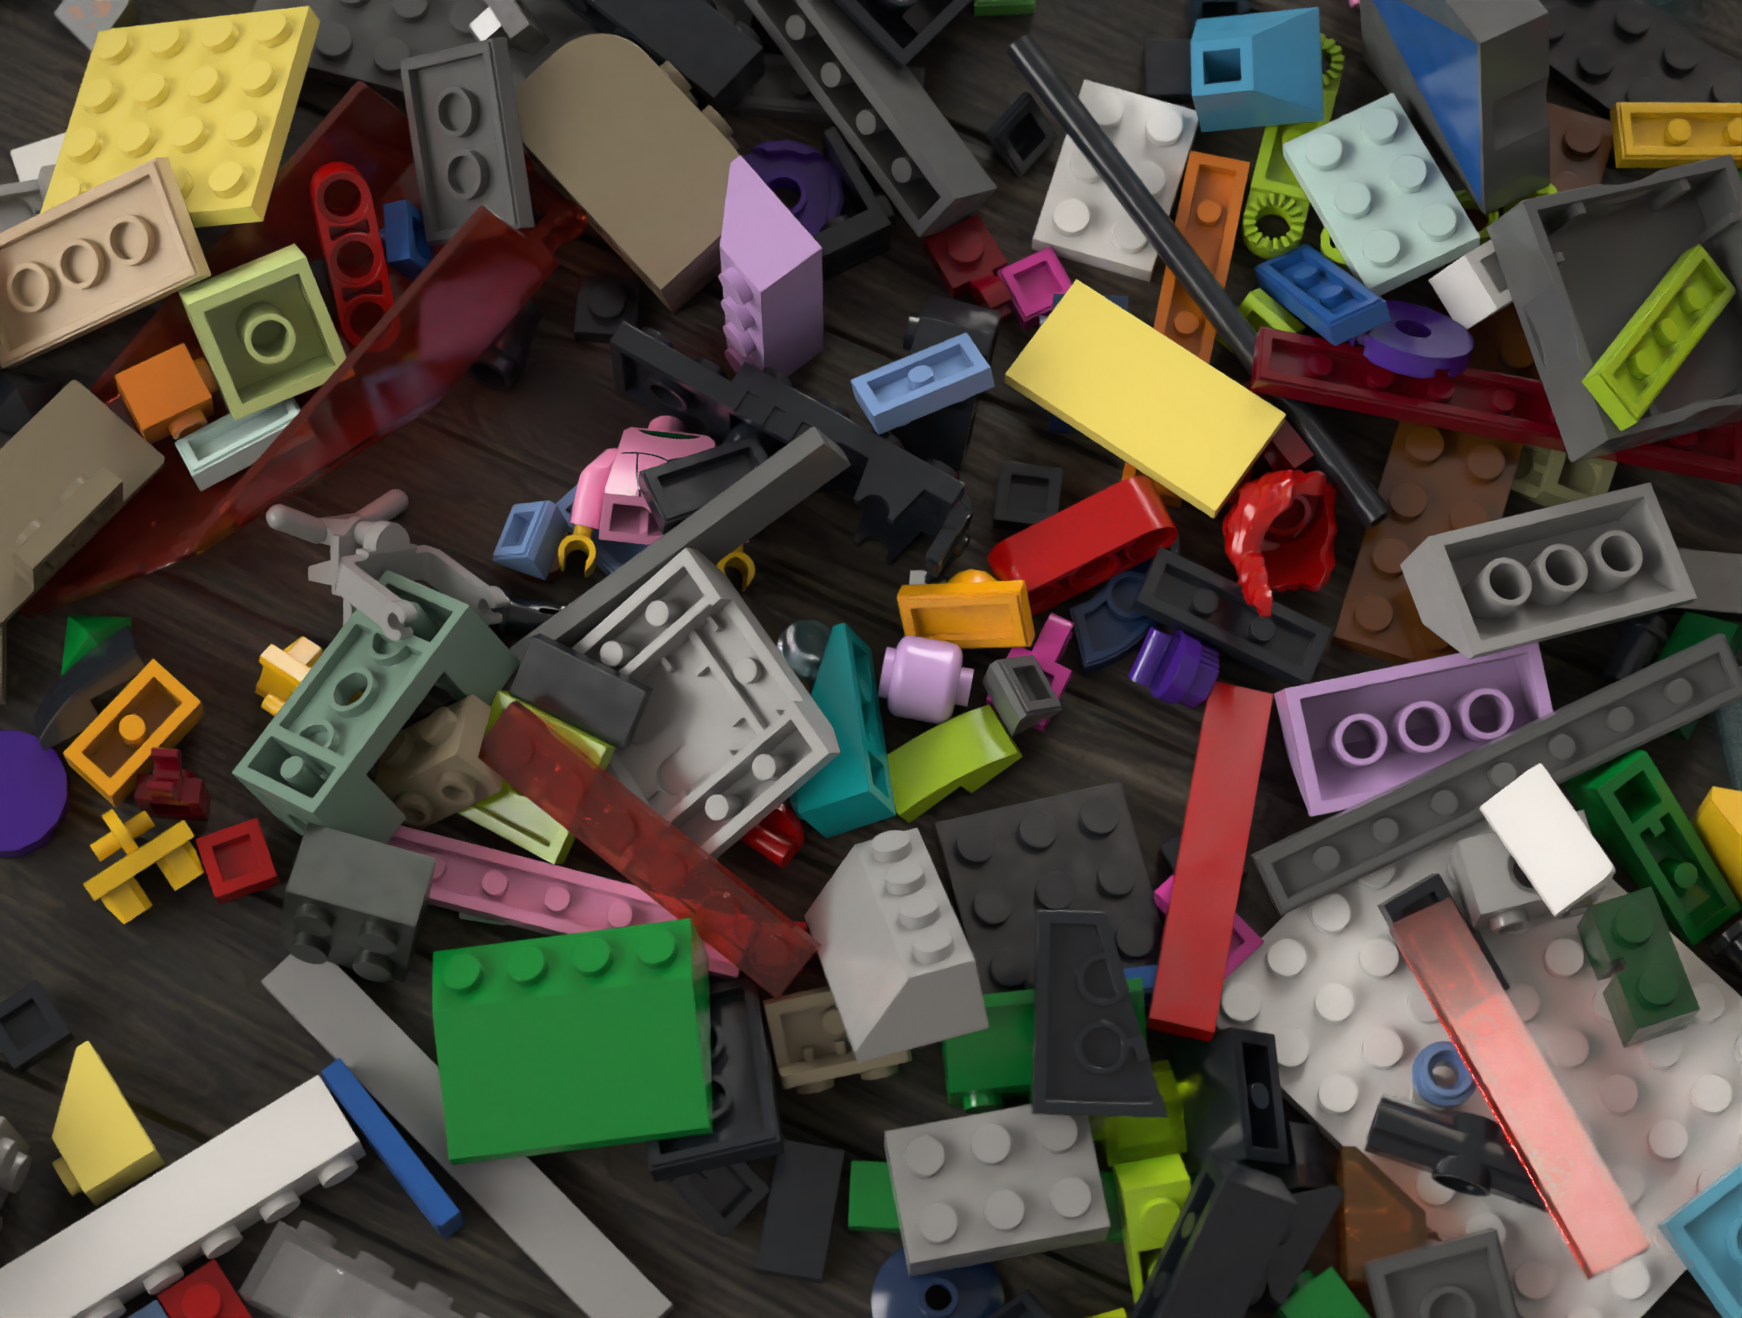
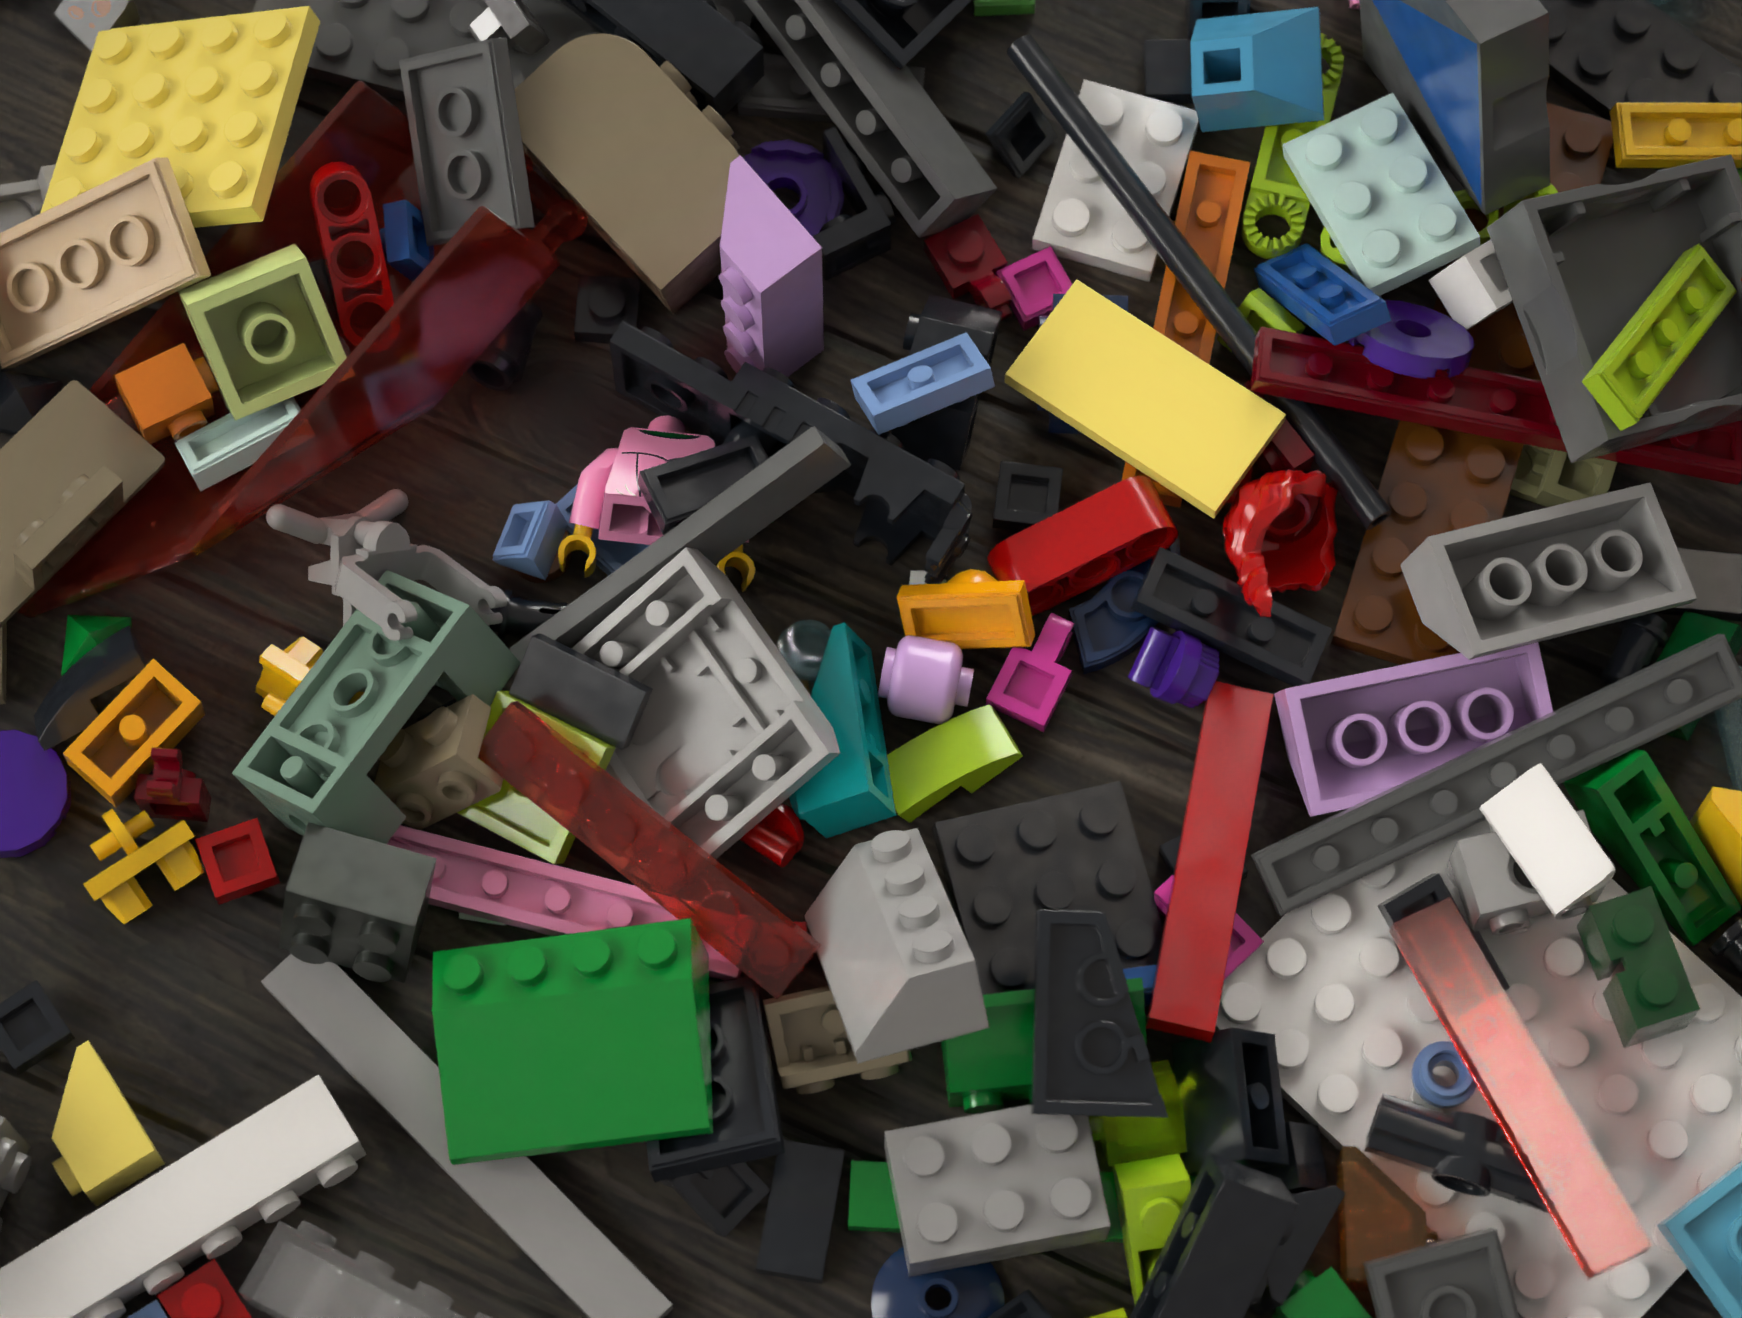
white sticker [11,133,66,182] -> none
blue tile [321,1058,465,1239] -> none
dark grey slope [982,655,1062,737] -> none

